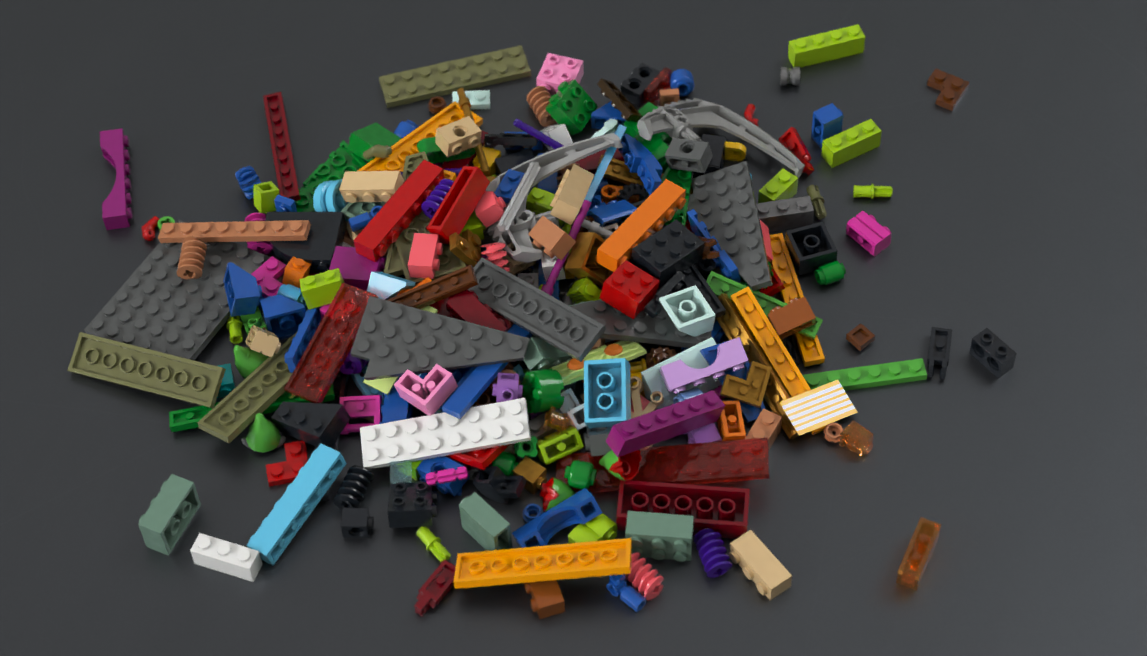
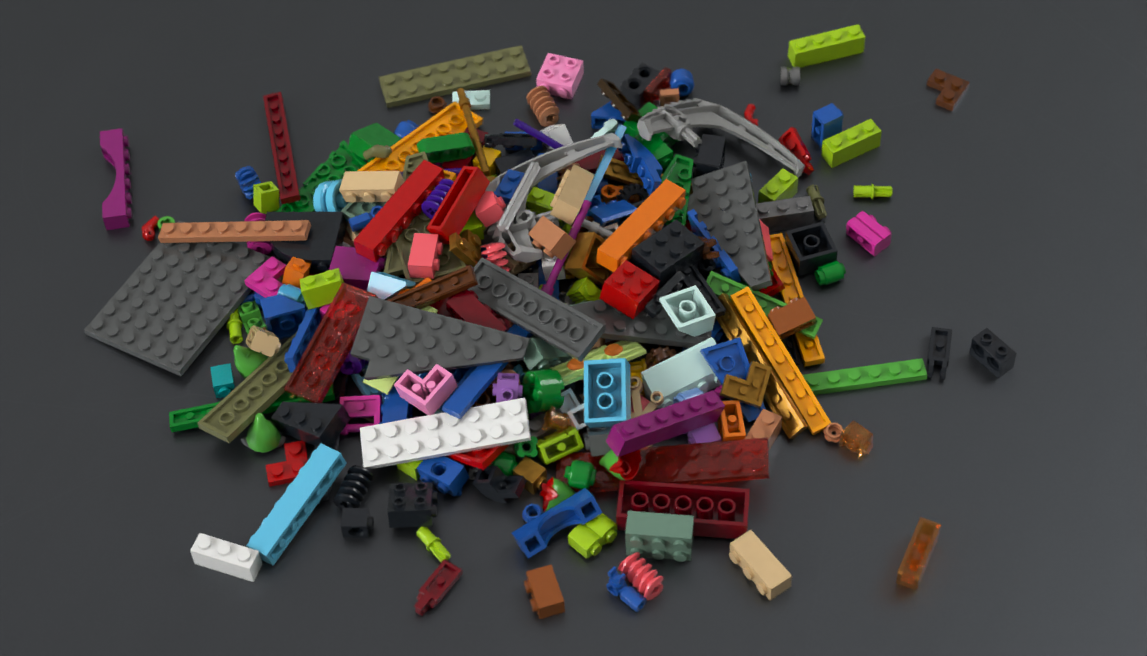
olive plate [67,332,226,409] -> none
sand green brick [138,474,201,556] -> none
nougat piece [177,236,207,280] -> none
blue slope [223,262,262,317] -> none
blue plate [274,195,297,212] -> none
clear light blue plate [390,461,412,483] -> none
dark pink axle [426,466,468,486] -> none
tan brick [435,116,482,157] -> none
light orange plate [453,538,632,589] -> none
sand green brick [459,492,513,551] -> none
green brick [545,79,598,135] -> none
lavender arch [659,337,748,394] -> none
dark grey brick [665,138,713,173] -> none
dark purple piece [693,529,732,578] -> none
yellow plate [725,142,747,161] -> none
sticker [779,380,858,436] -> none
reddish brown plate [846,323,875,351] -> none

